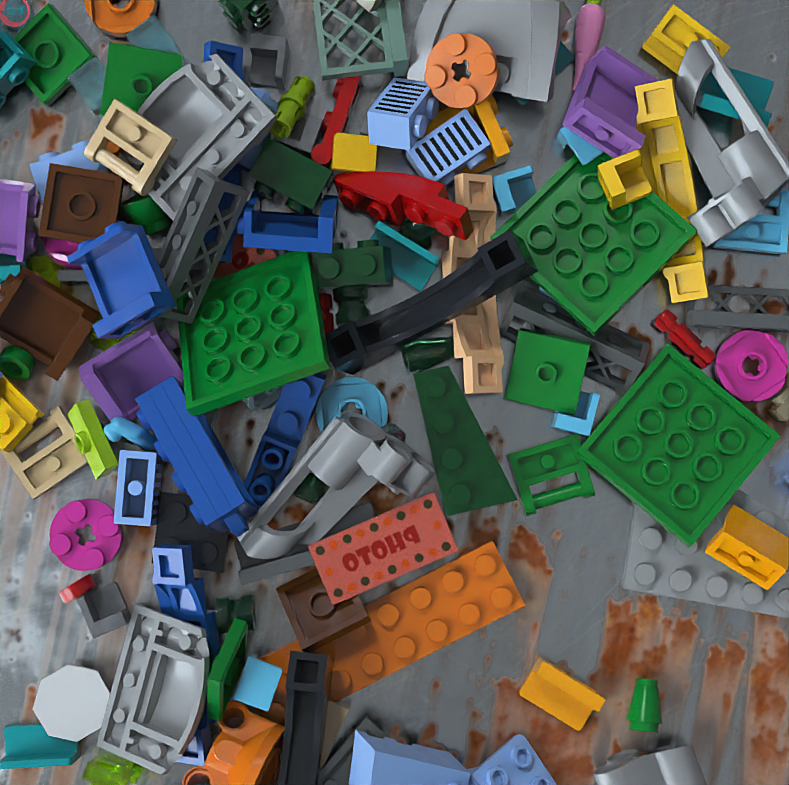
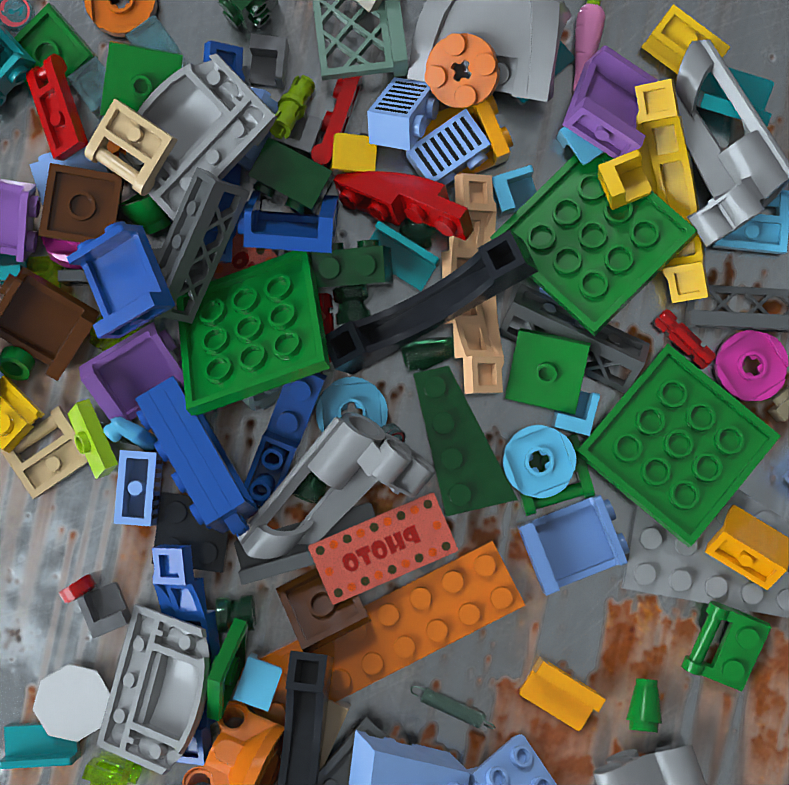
dark pink plate [49,499,124,571] -> none
none -> red plate [26,54,88,161]
none -> sand green piece [410,686,496,729]
none -> medium azure plate [502,425,576,498]
none -> medium blue panel [517,494,630,596]
none -> green plate [681,601,772,691]

